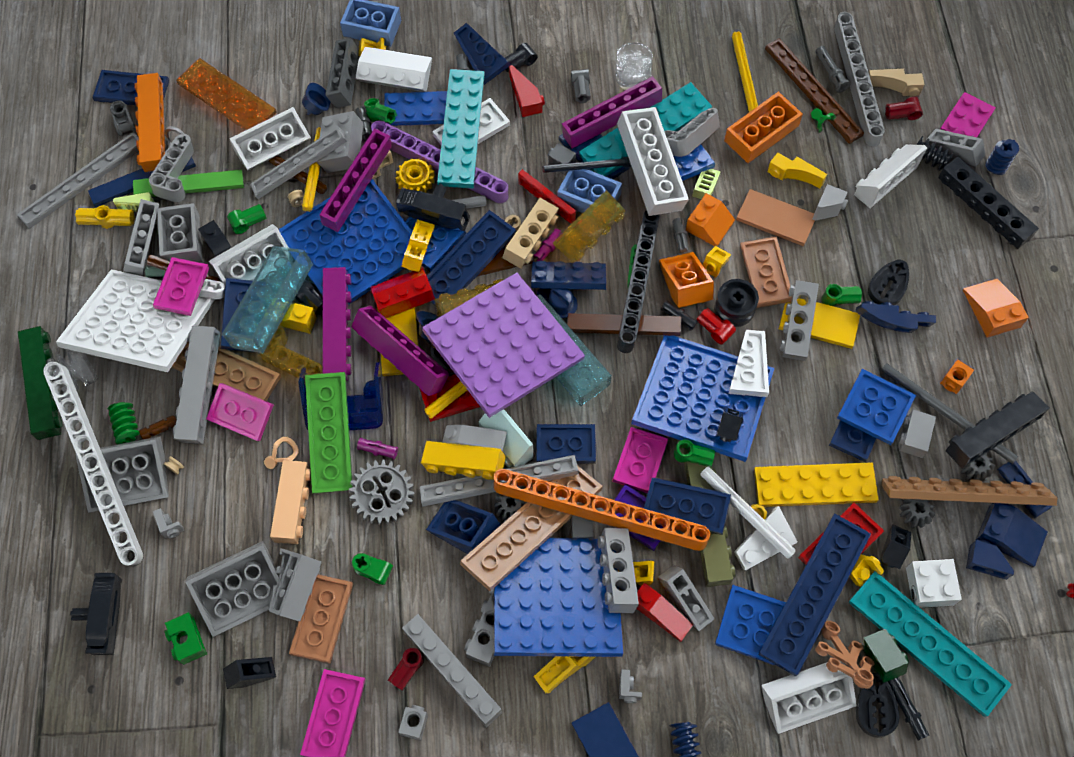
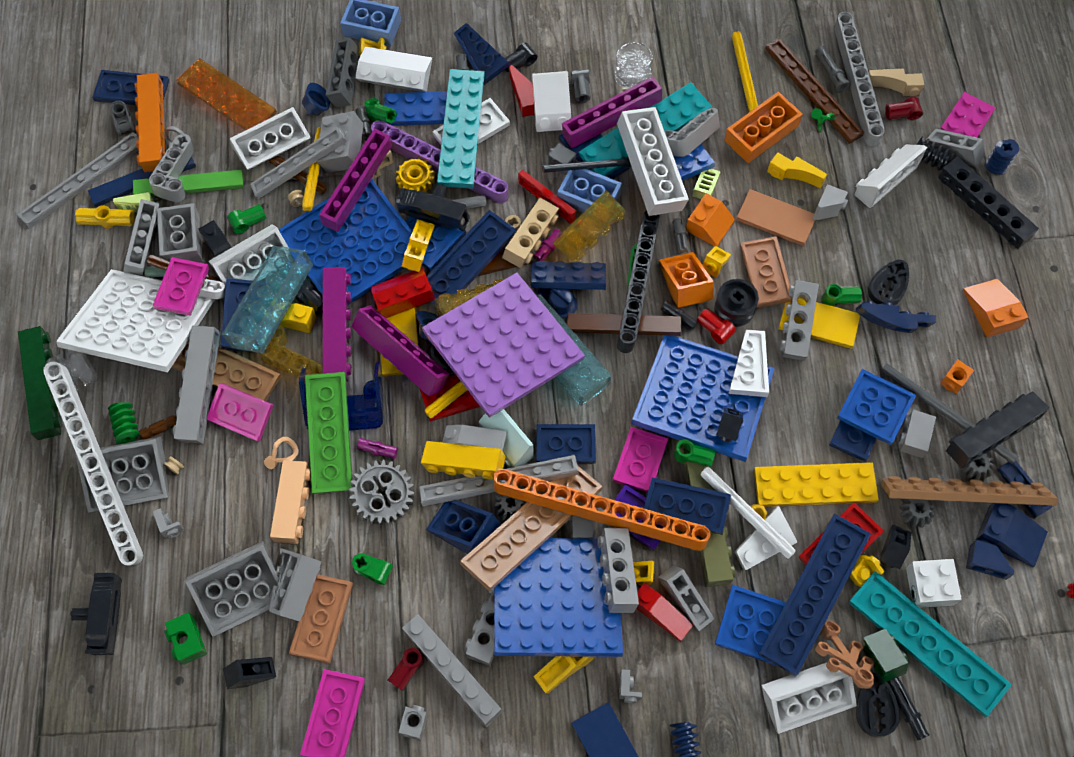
none -> white slope [532,71,571,132]

